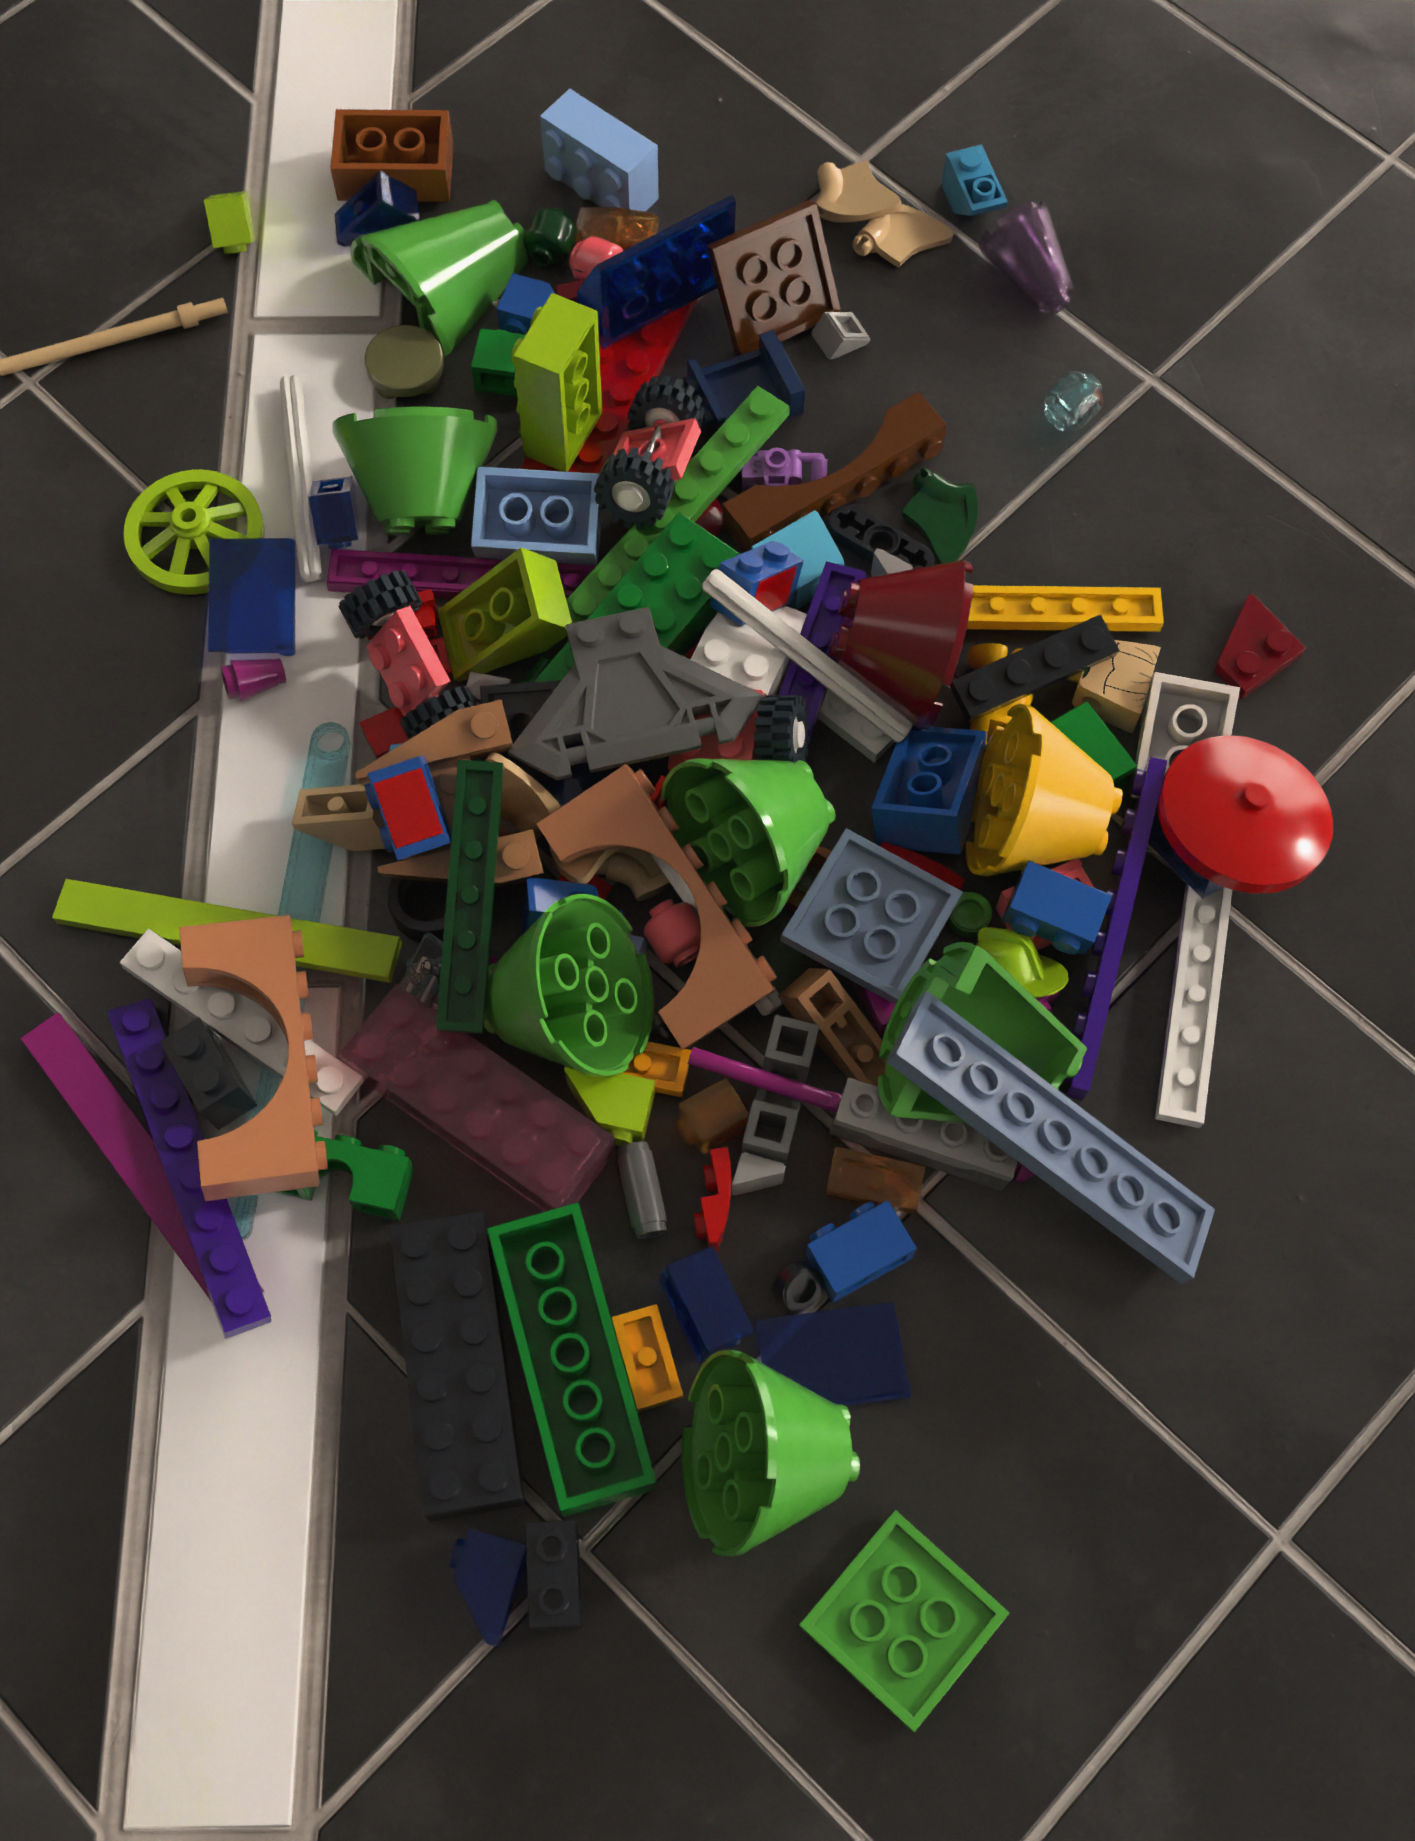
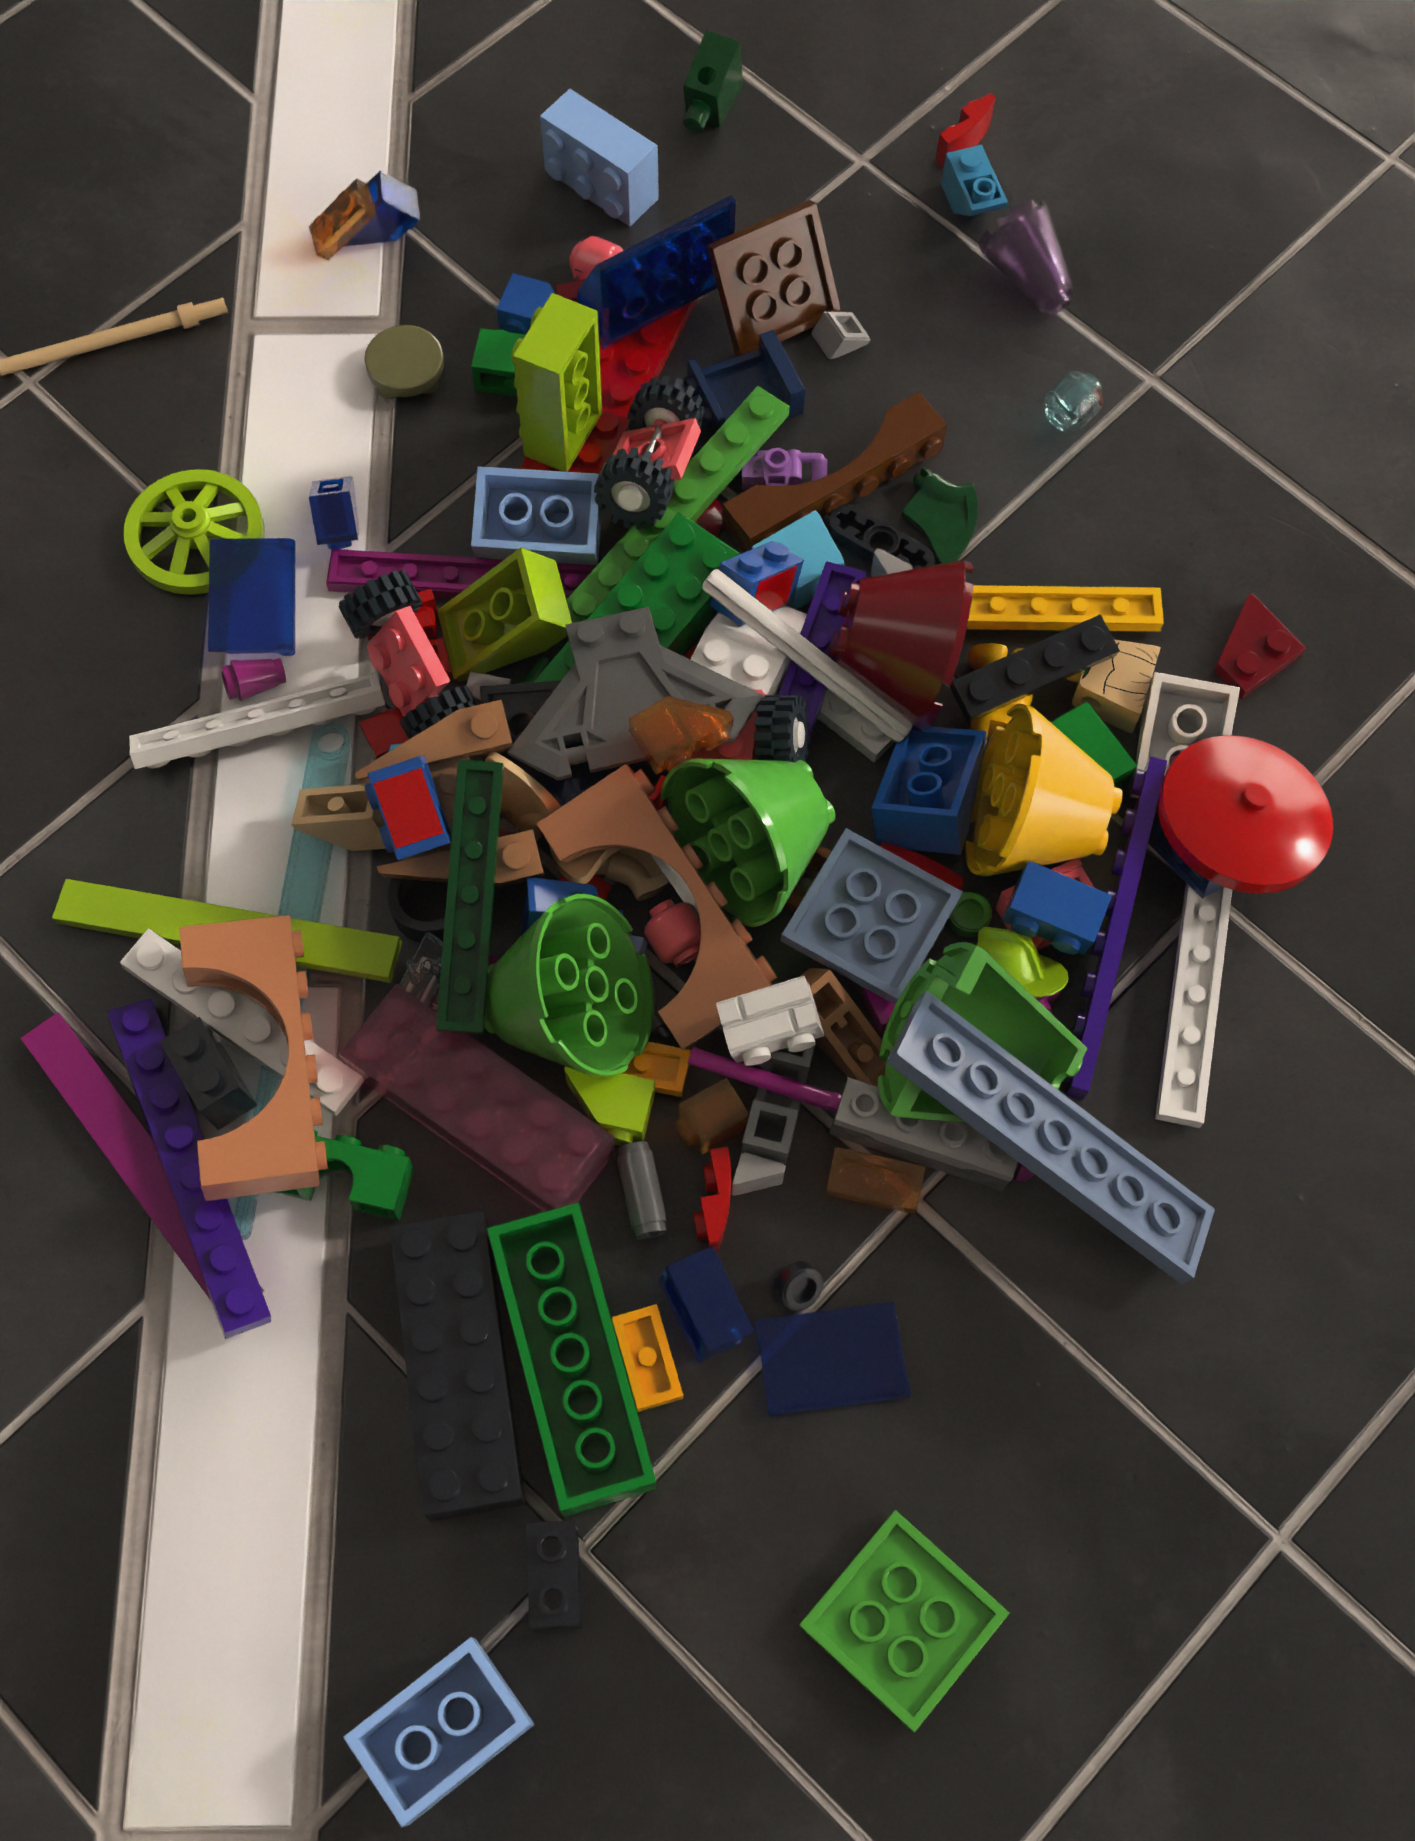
lime slope [204,191,254,254] -> none
white axle [280,375,323,583] -> none
dark orange brick [330,109,453,202] -> none
bright green cone [332,407,498,536] -> none
bright green cone [350,200,529,357] -> none
clear blue slope [450,1528,527,1649] -> none
dark green head [523,207,578,267] -> none
clear orange slope [574,207,660,255] -> none
bright green cone [681,1350,860,1556] -> none
blue brick [805,1200,917,1303] -> none
tan arm [815,160,902,222] -> none
tan arm [853,204,954,268] -> none
none -> white plate [129,673,385,769]
none -> clear orange plate [309,178,377,261]
none -> light blue brick [343,1637,535,1827]
none -> clear orange slope [628,696,734,775]
none -> dark green torso [683,30,743,133]
none -> white brick [716,976,824,1066]
none -> red slope [935,93,996,170]

